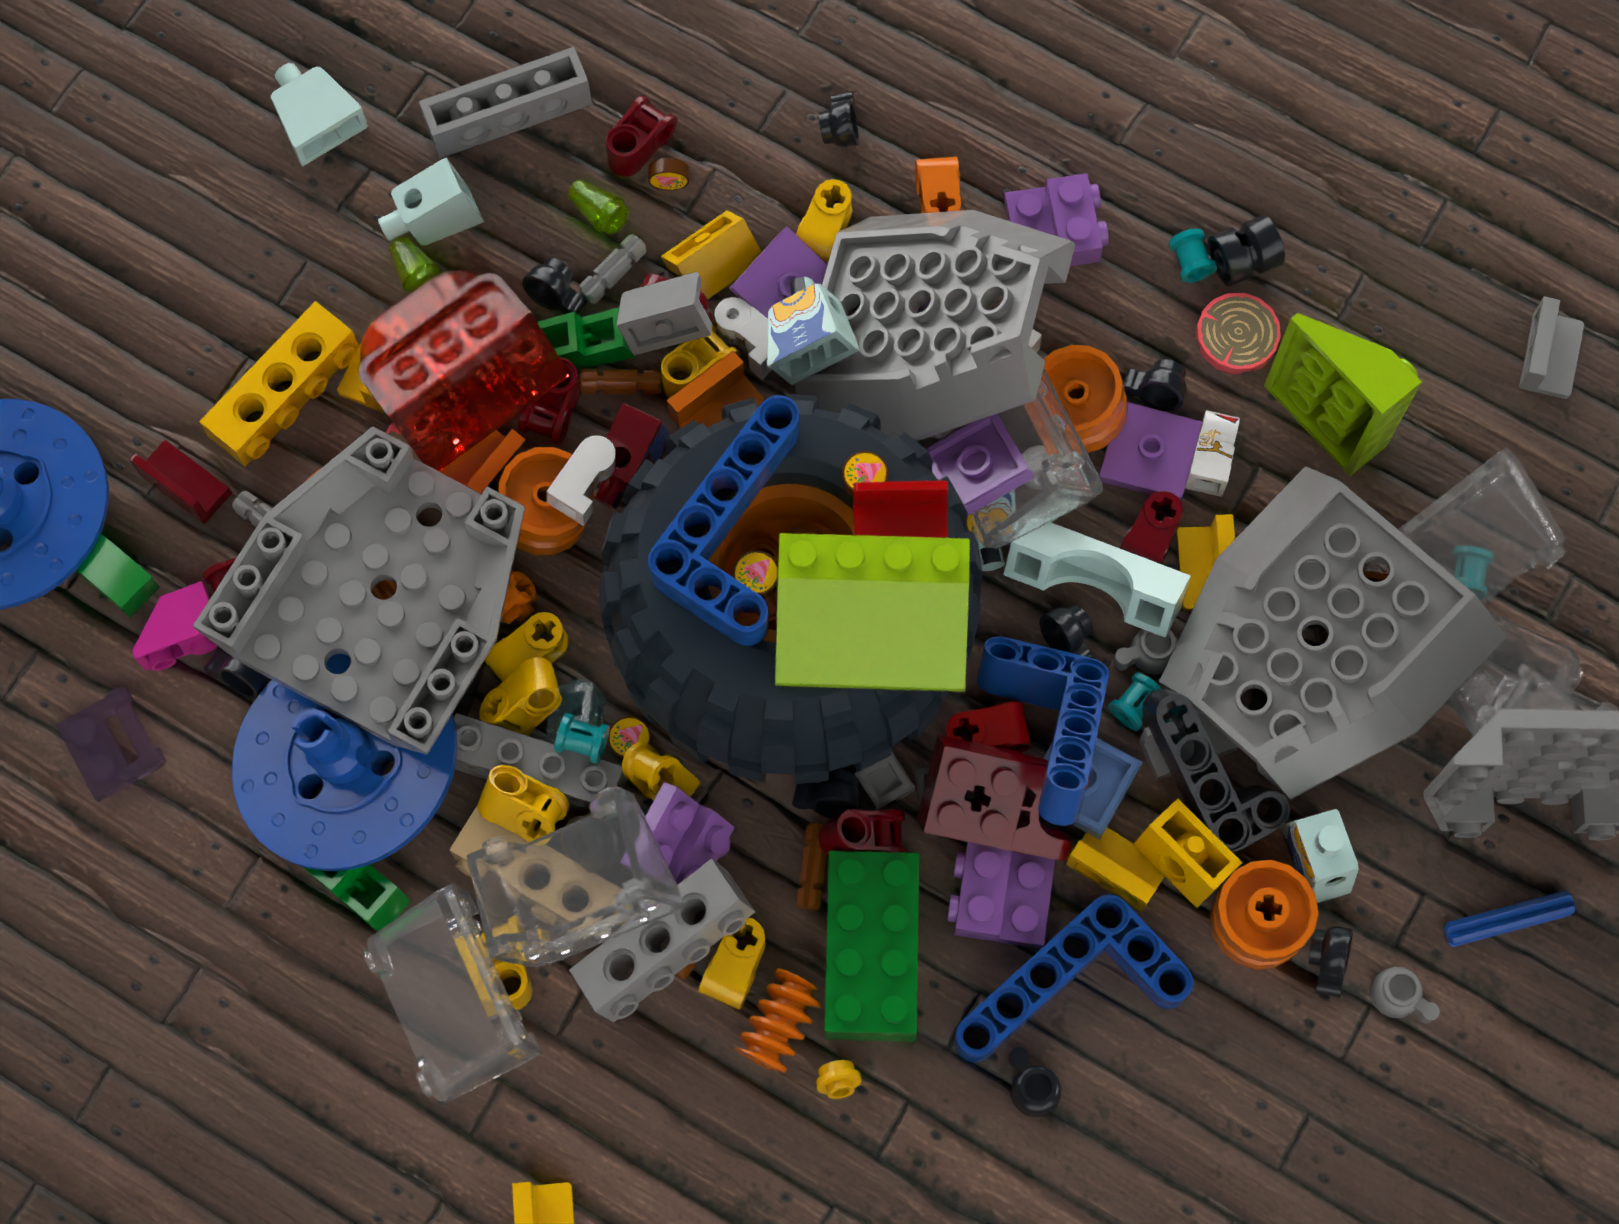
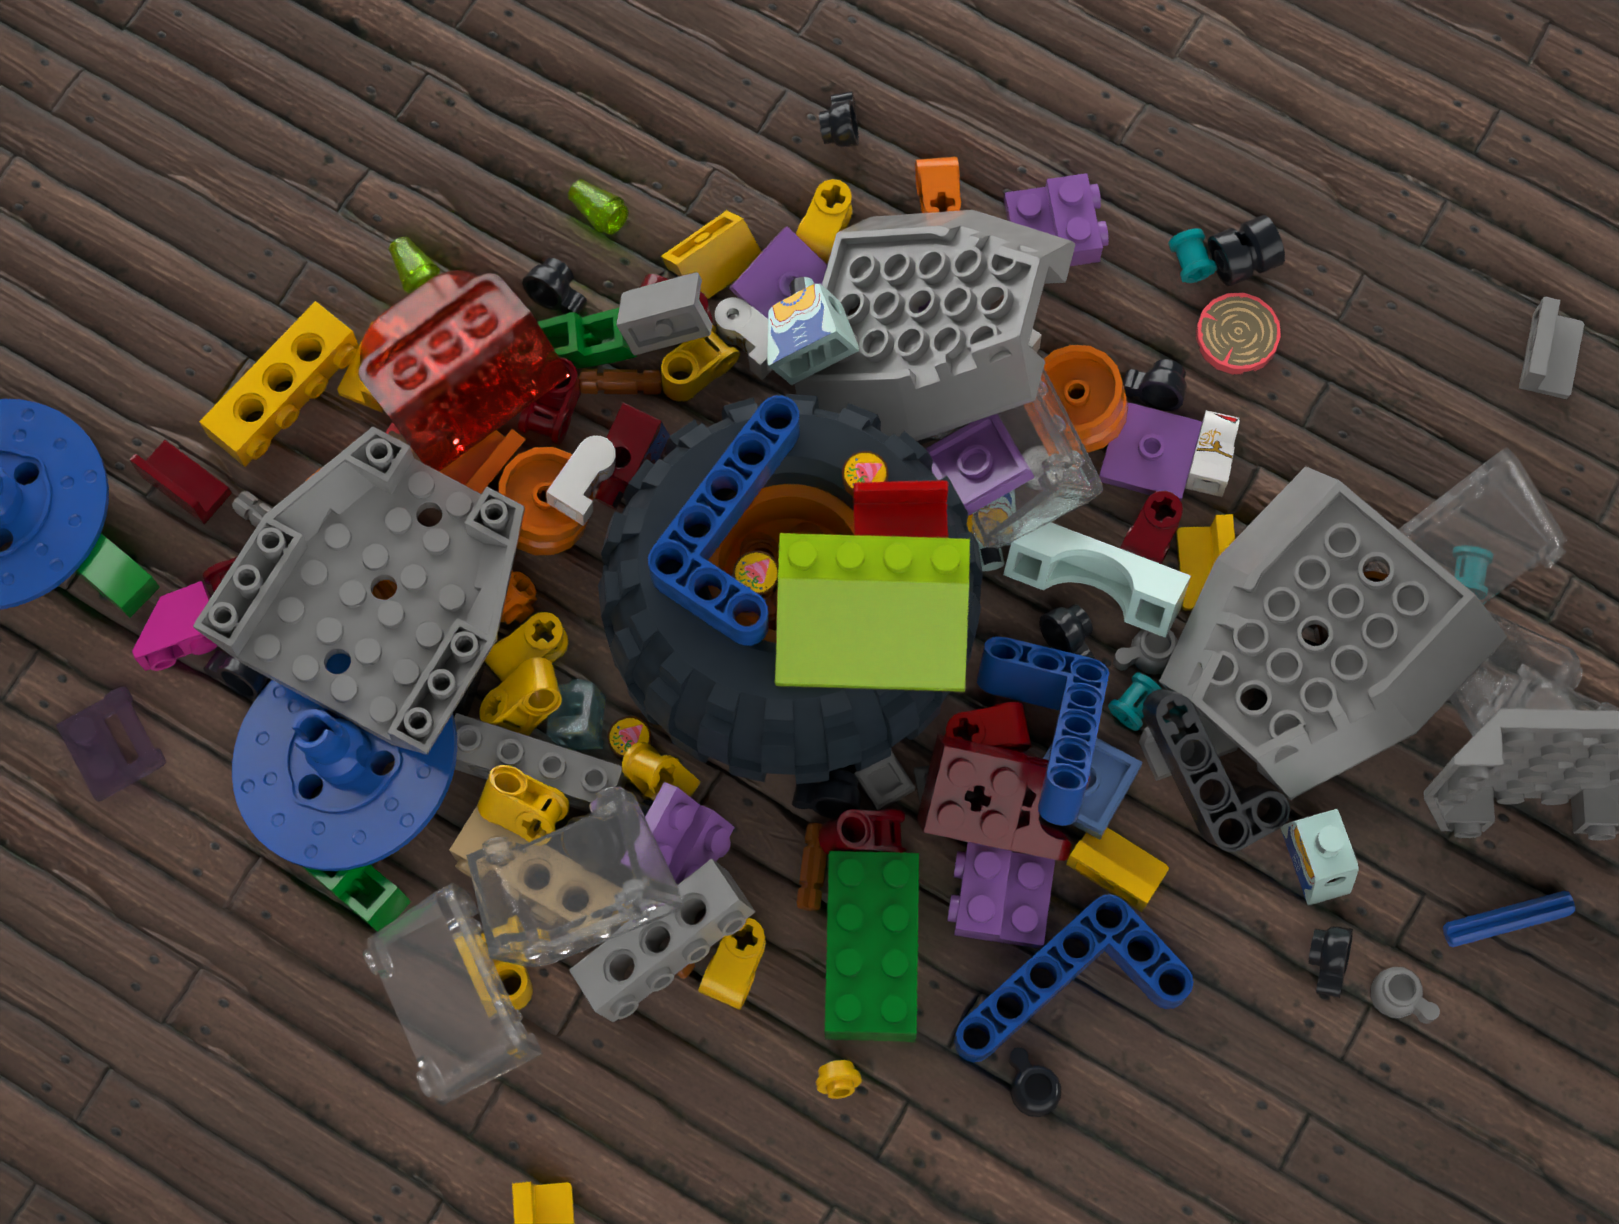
light aqua torso [270,63,368,167] -> none
light aqua torso [378,157,484,245] -> none
light grey brick [419,47,592,159] -> none
teal bush [554,713,610,764] -> none
light grey axle [579,234,646,304] -> none
dark red piece [606,95,678,177] -> none
tile [648,158,689,190] -> none
orange panel [667,351,764,429] -> none
orange piece [733,968,822,1073] -> none
yellow brick [1133,799,1243,908] -> none
orange wheel [1210,860,1319,970] -> none
lime slope [1264,313,1422,477] -> none

